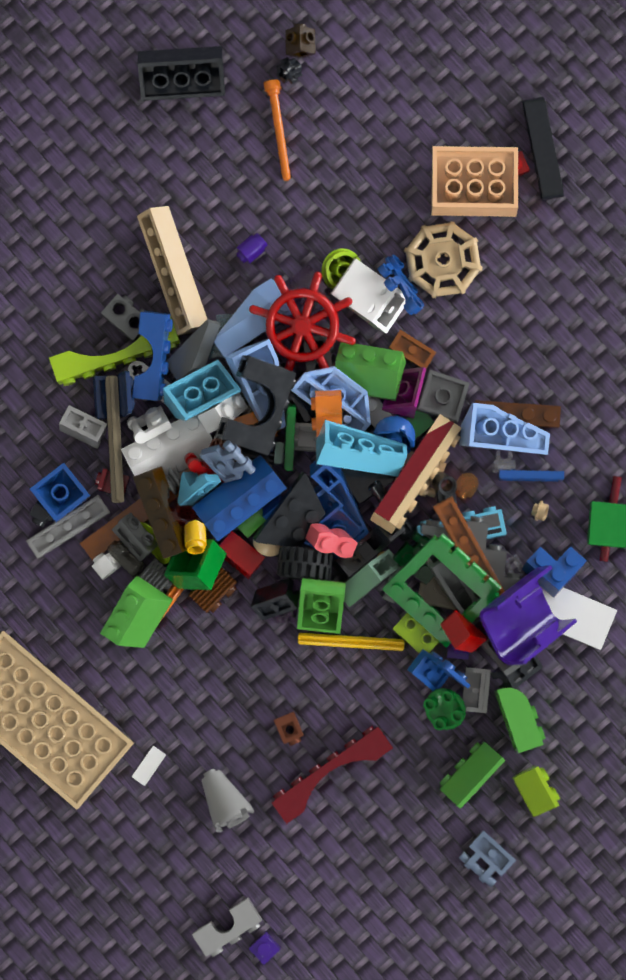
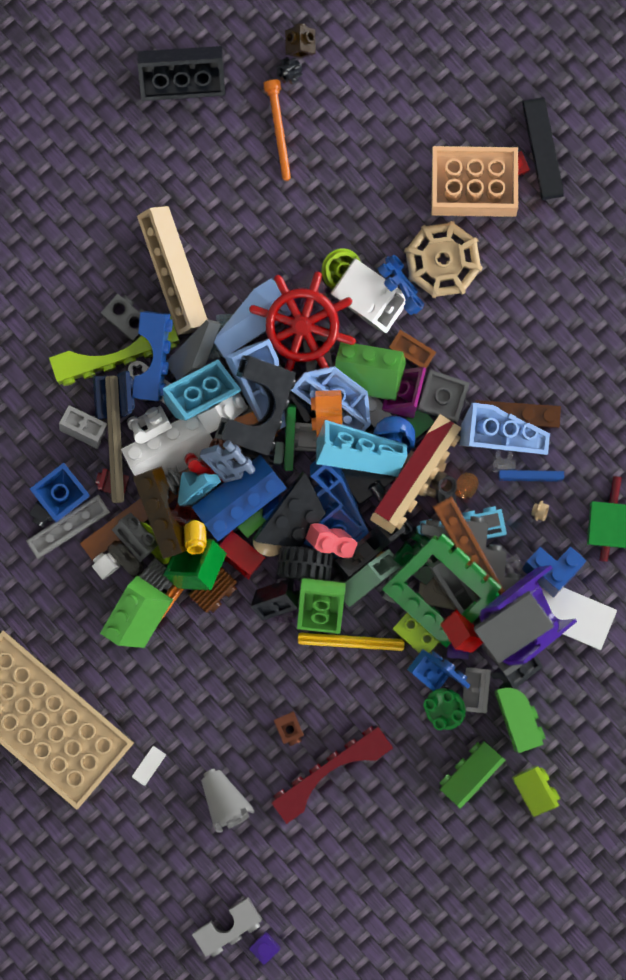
dark purple brick [236,233,268,264] -> none
sand blue plate [458,830,516,887] -> none
none -> dark grey tile [473,591,554,663]

